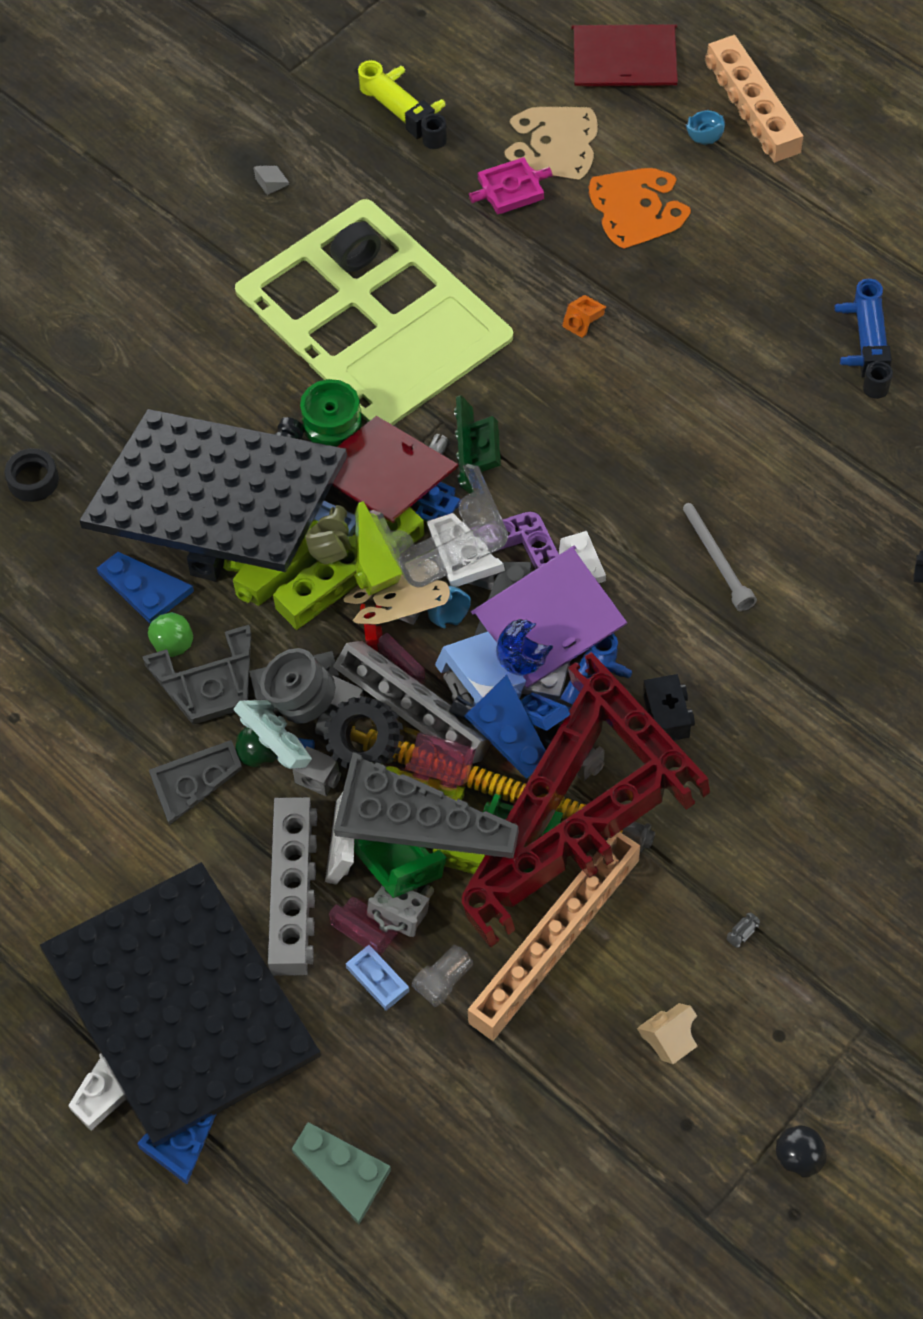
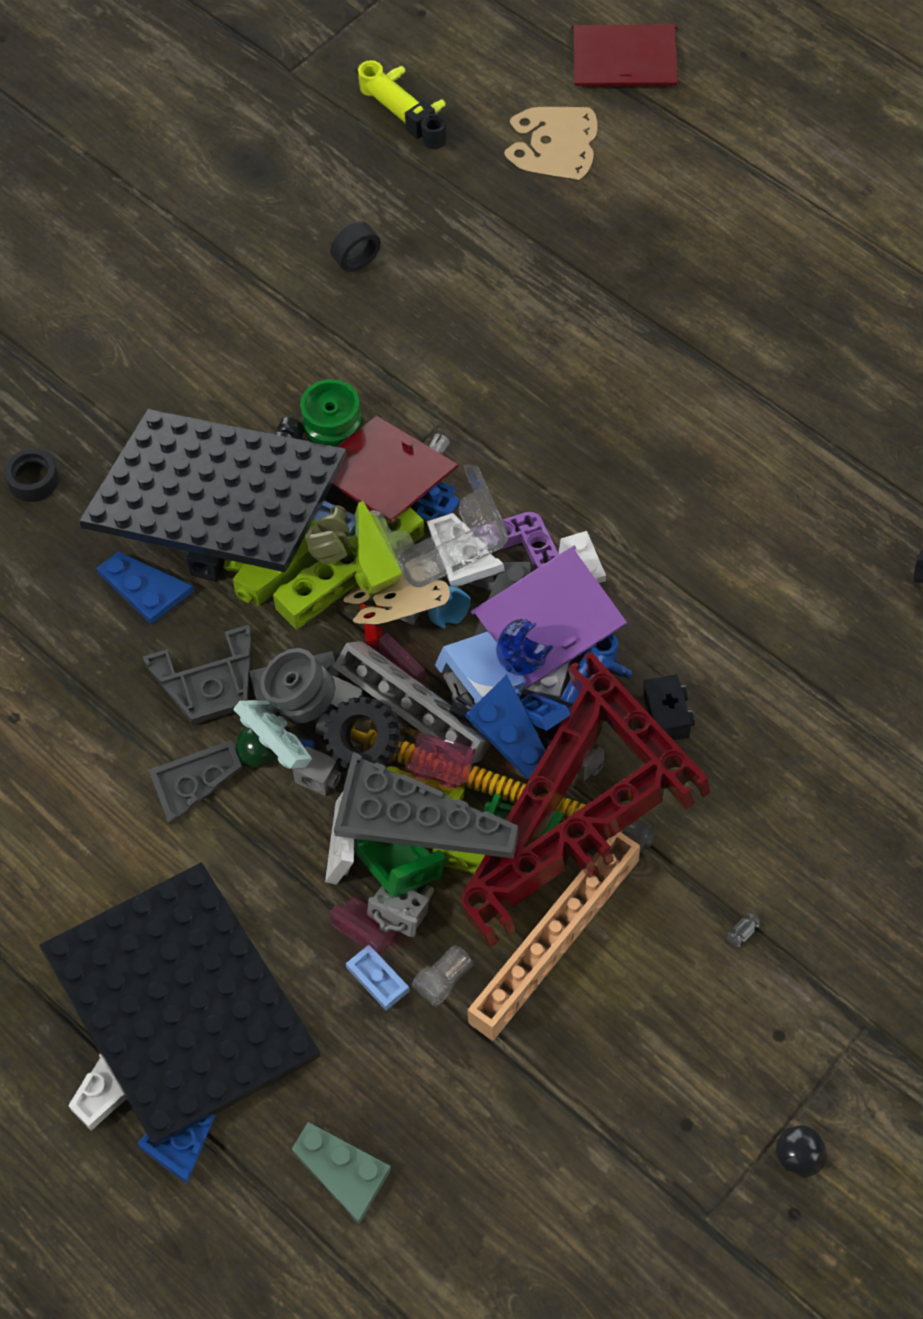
bright green hair [148,612,193,657] -> none
yellowish green door [235,199,513,425] -> none
light grey slope [254,166,289,195] -> none
light grey brick [268,797,317,976] -> none
dark green bracket [454,395,501,497] -> none
dark pink plate [469,157,553,215] -> none
orange bracket [562,295,606,338] -> none
orange piece [589,168,691,249] -> none
tan brick [637,1003,697,1064] -> none
light grey piece [683,503,757,612] -> none
dark azure hair [686,110,725,145] -> none
light nougat brick [705,35,803,163] -> none
blue piece [835,279,893,399] -> none

